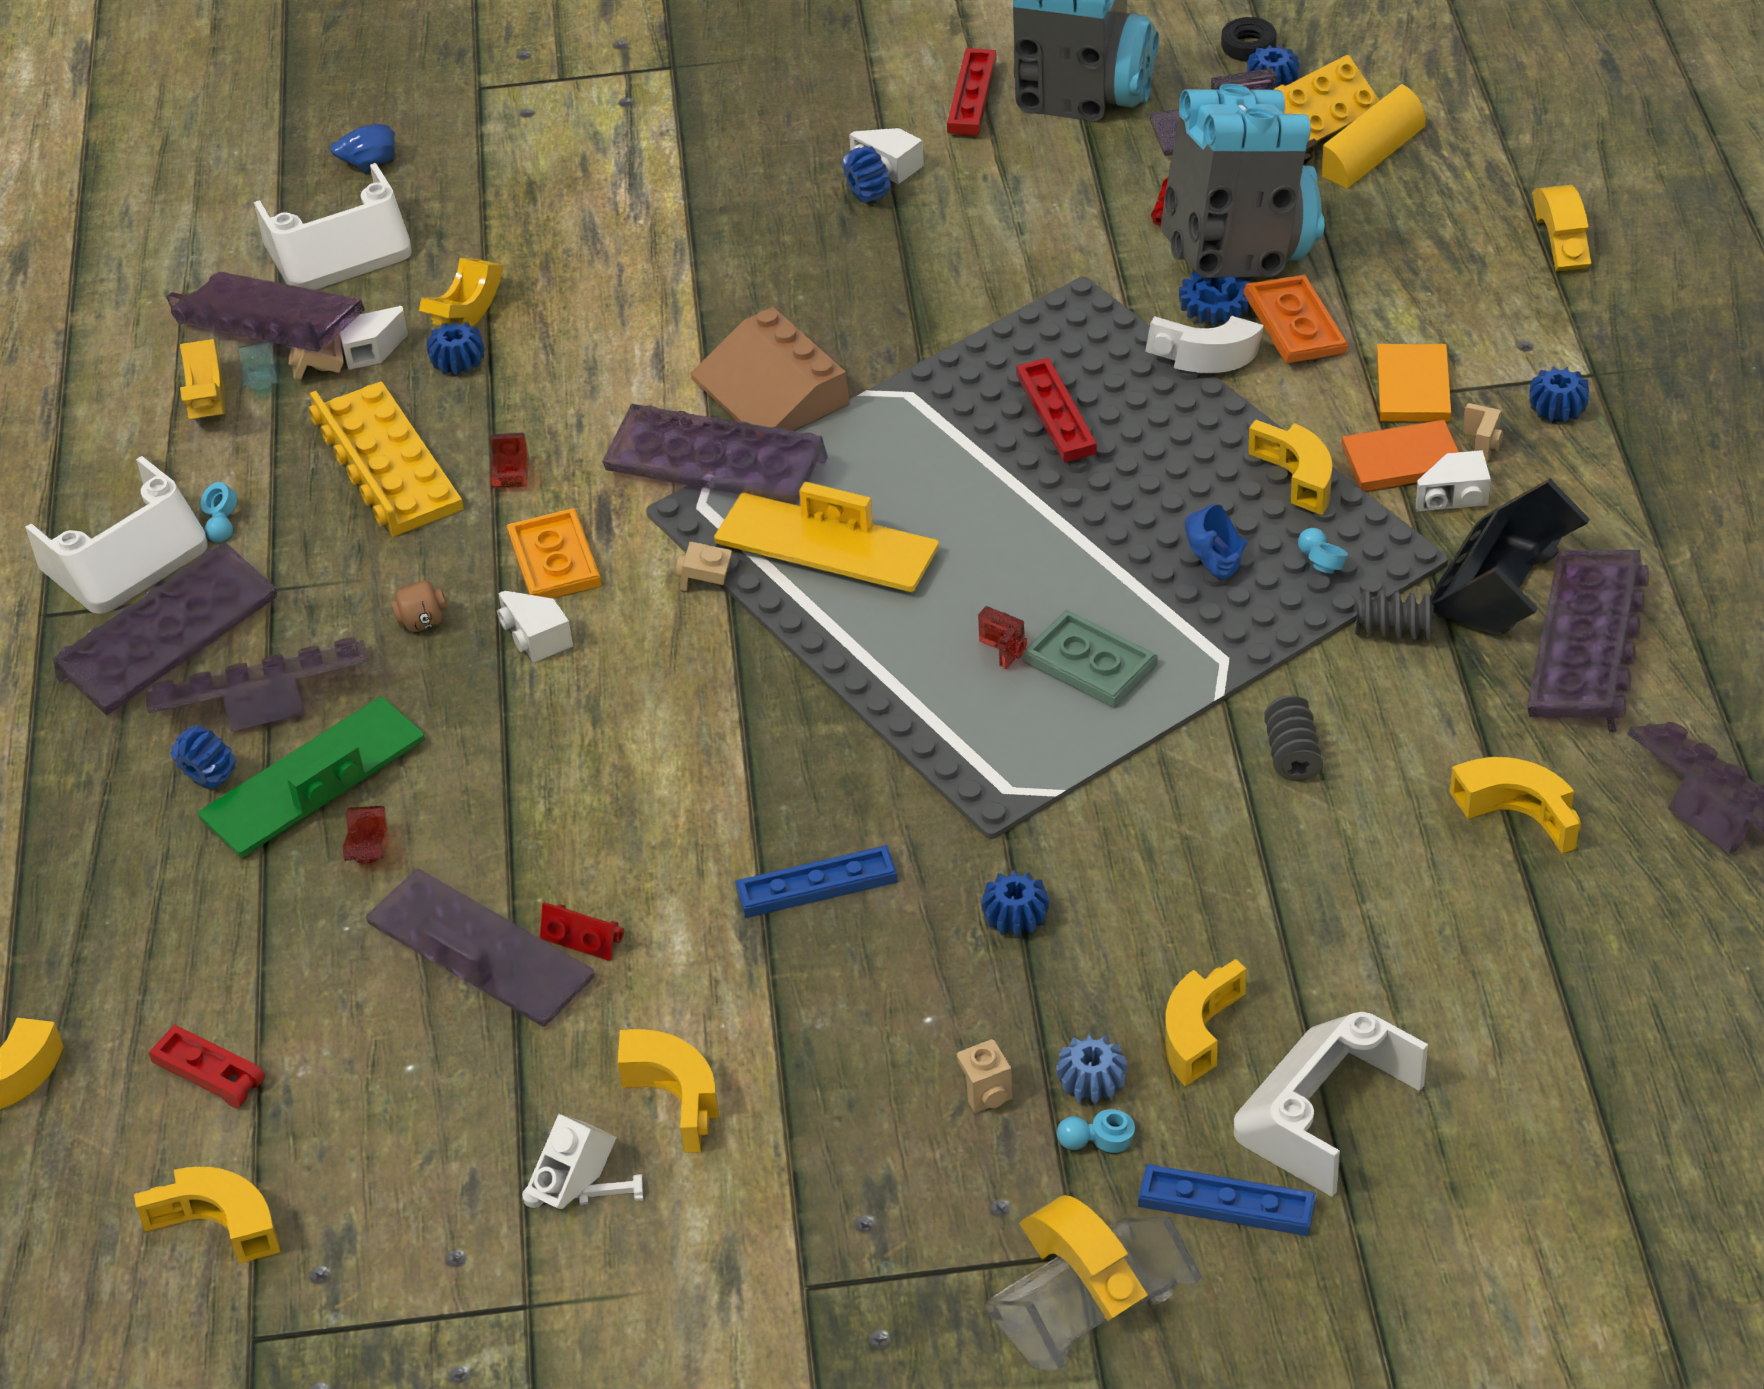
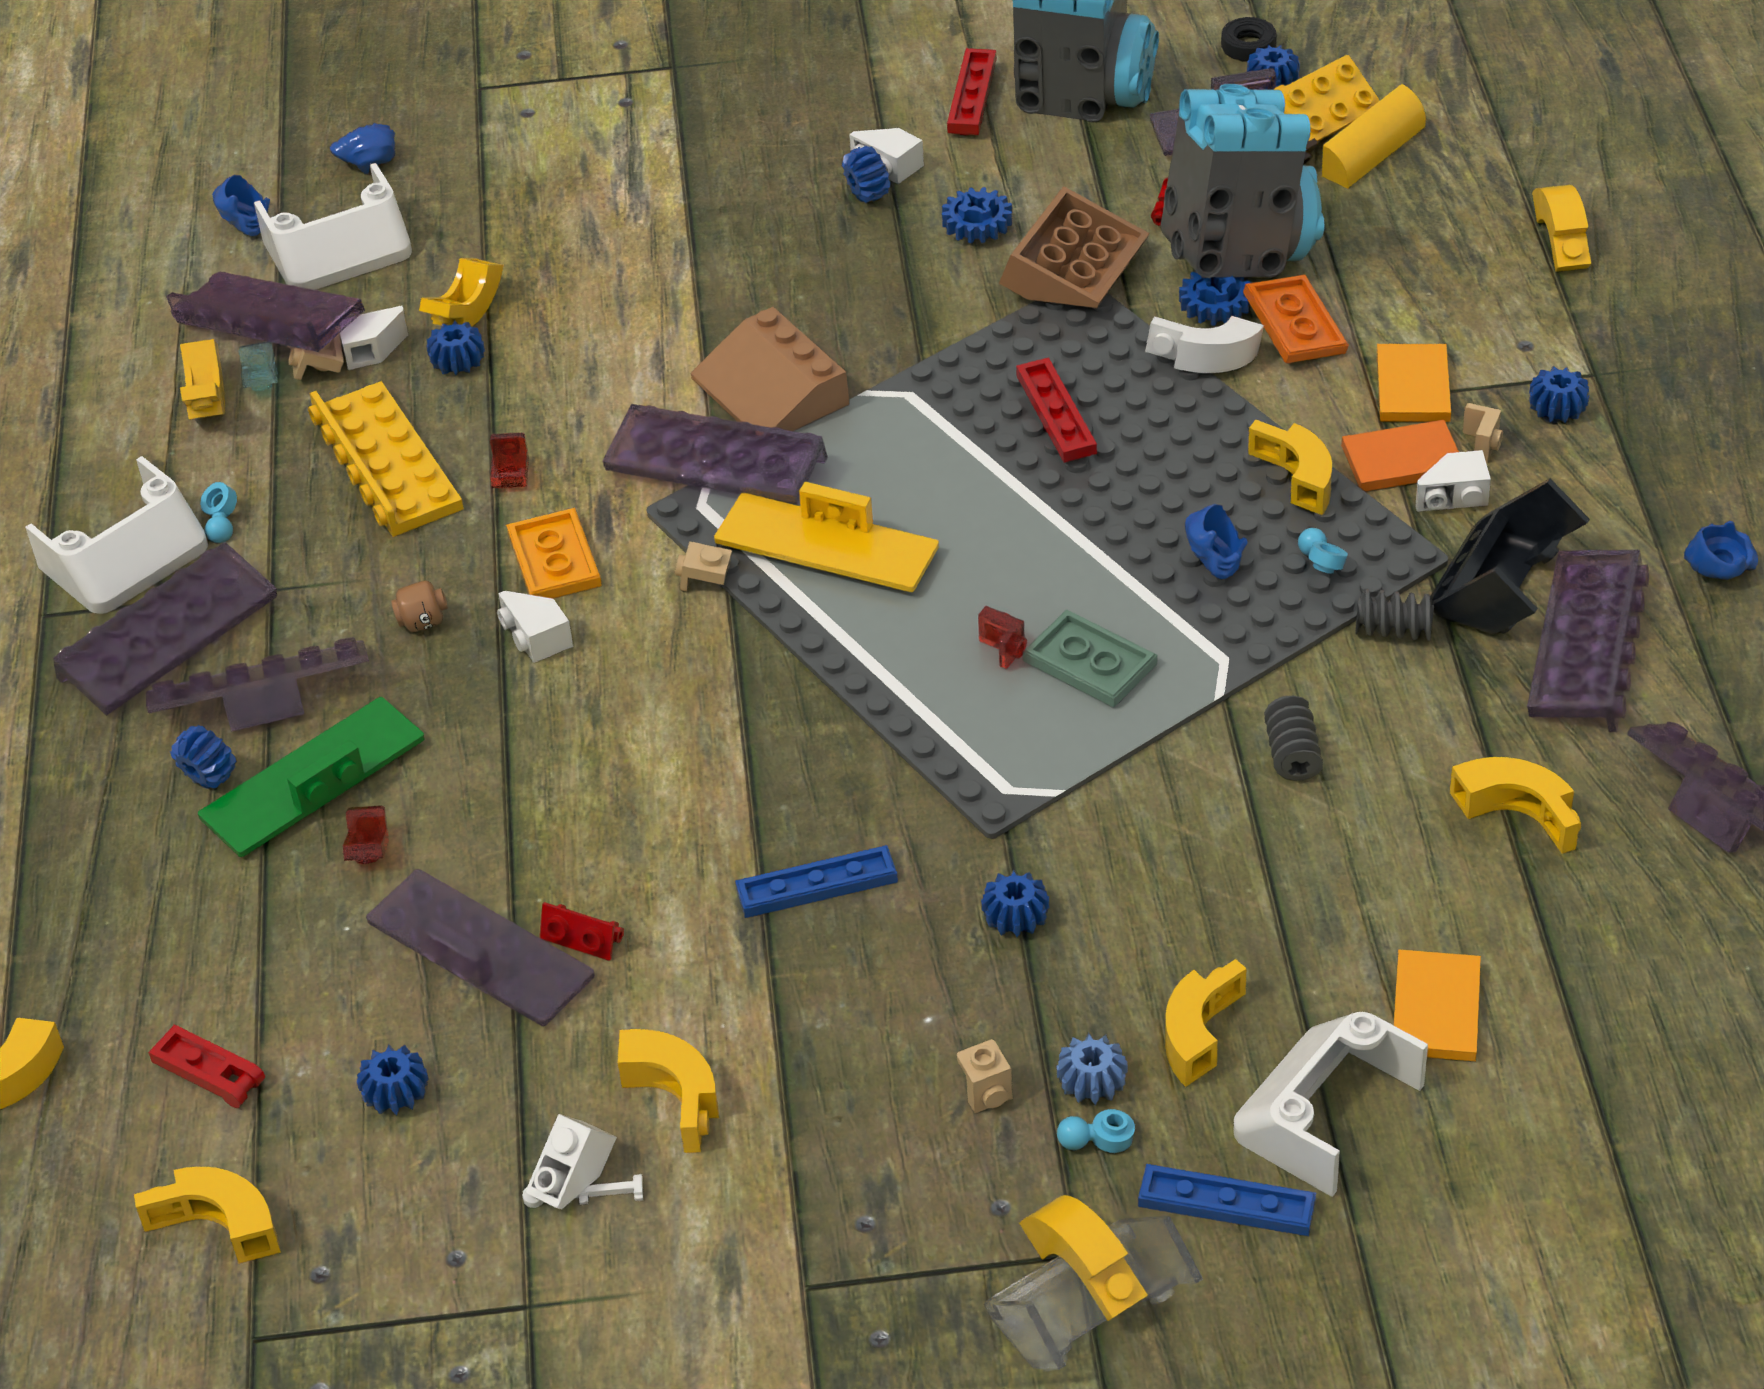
none -> blue hair [212,175,270,236]
none -> blue gear [357,1044,429,1116]
none -> blue gear [942,187,1012,243]
none -> medium nougat slope [999,186,1150,308]
none -> light orange tile [1394,949,1481,1061]
none -> blue hair [1684,521,1758,580]

